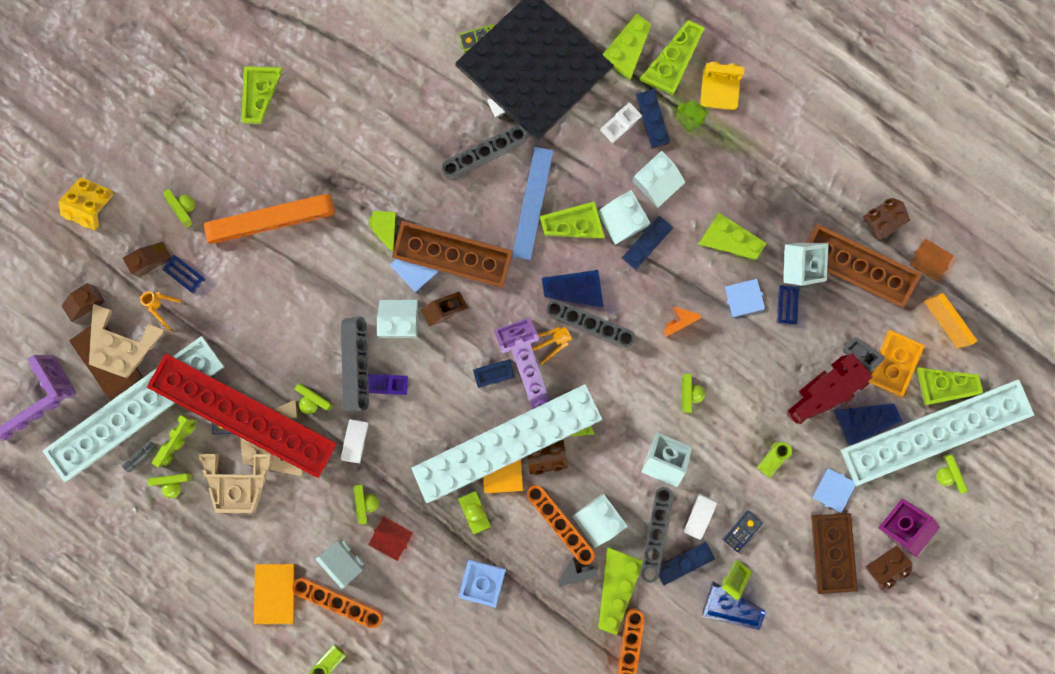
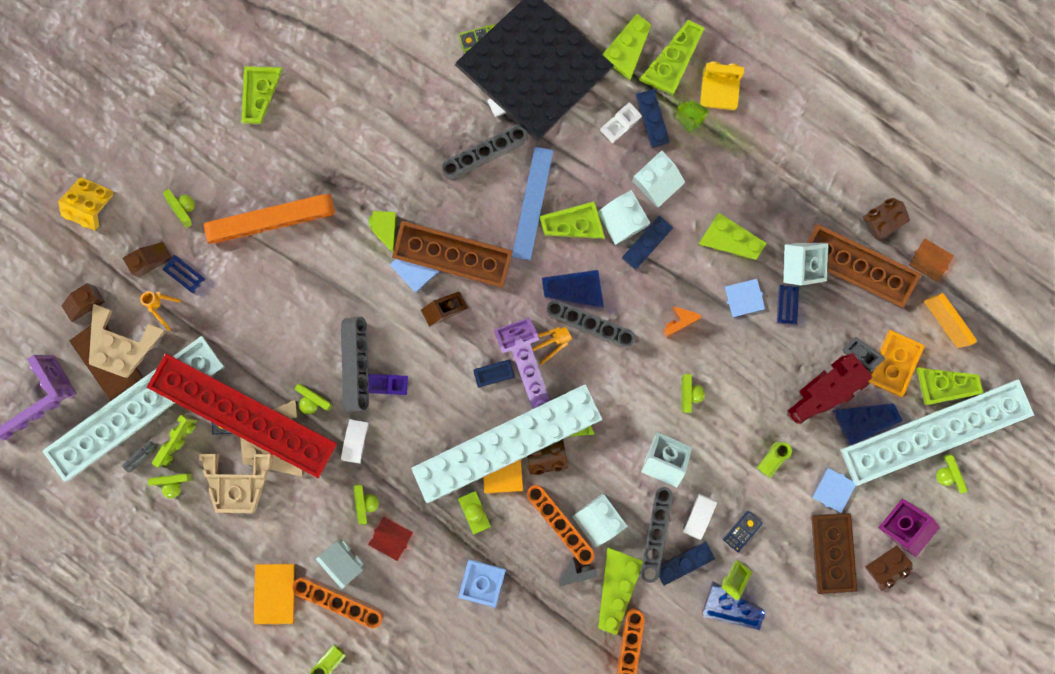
light aqua slope [377,300,418,338] -> none

